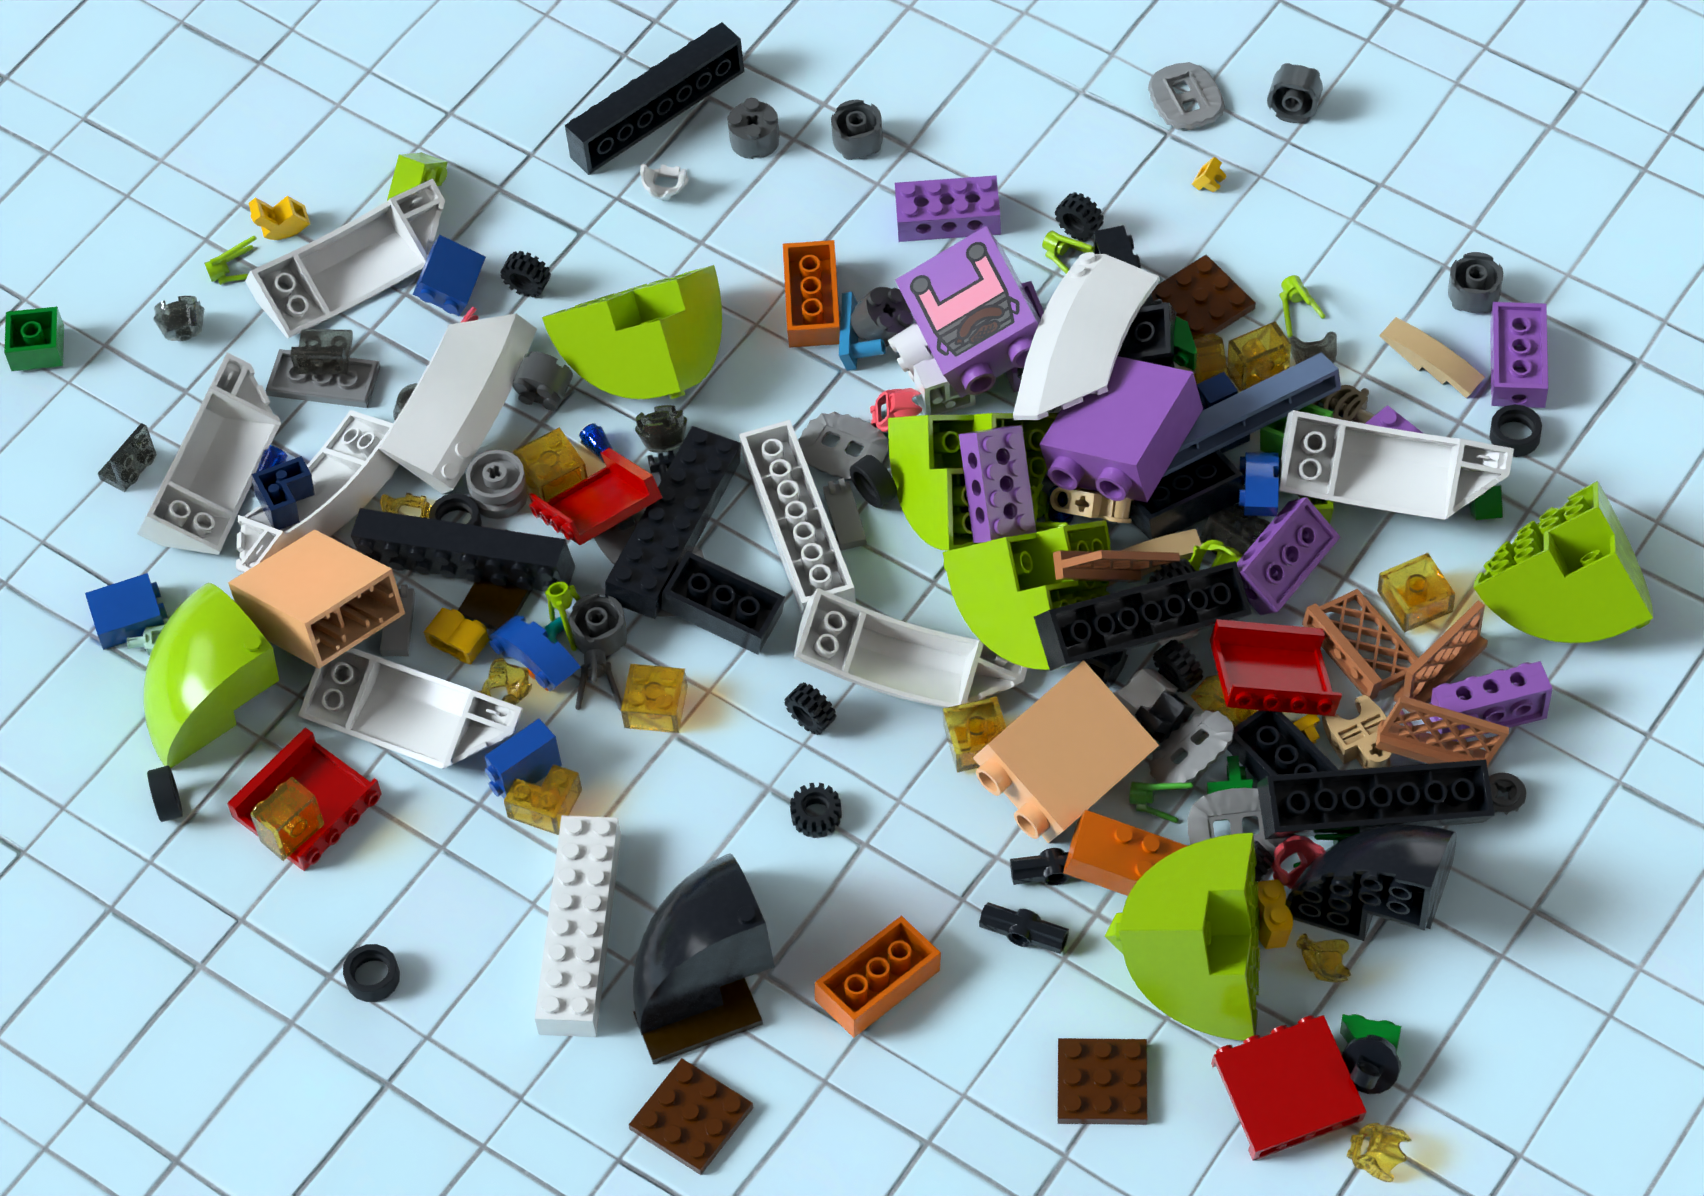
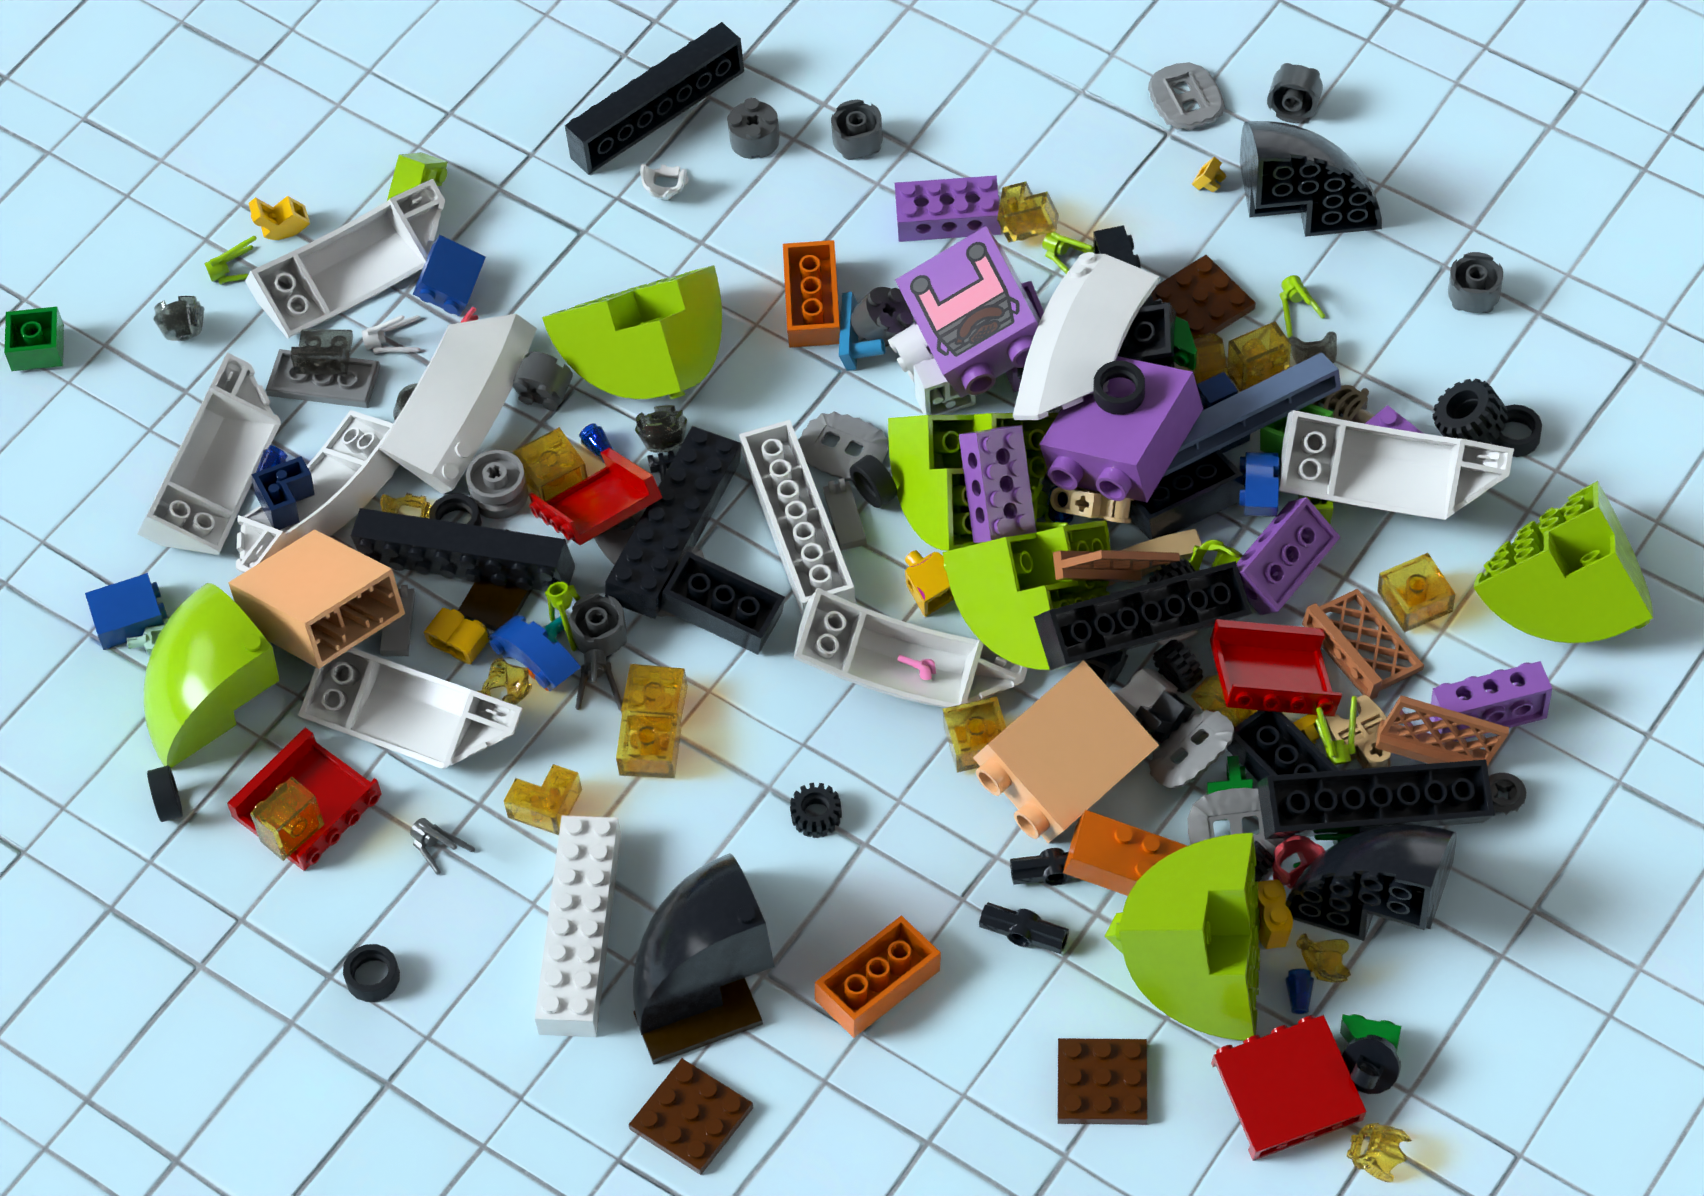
clear smoke bracket [98,423,157,492] -> none
blue brick [485,718,562,803] -> none
black tyre [500,251,551,297] -> none
black tyre [784,682,837,735] -> none
coral helmet [870,388,922,432] -> none
black tyre [1055,192,1104,241] -> none
bright green plant [1129,781,1193,823] -> none
clear smoke bracket [1200,504,1270,555] -> none
tan slope [1379,317,1485,398] -> none
nougat fence [1394,600,1488,713] -> none
green slope [1469,483,1503,520] -> none
medium lavender brick [1490,302,1548,408] -> none
none -> white plant [362,315,420,355]
none -> dark grey plant [410,818,475,875]
none -> clear yellow brick [616,710,681,778]
none -> bright pink hand [898,655,936,680]
none -> yellow torso [905,550,954,617]
none -> clear yellow brick [997,181,1059,243]
none -> black tyre [1093,361,1145,415]
none -> black brick [1240,121,1382,237]
none -> clear blue cone [1285,969,1314,1014]
none -> lime plant [1315,696,1357,765]
none -> black tyre [1432,379,1508,444]

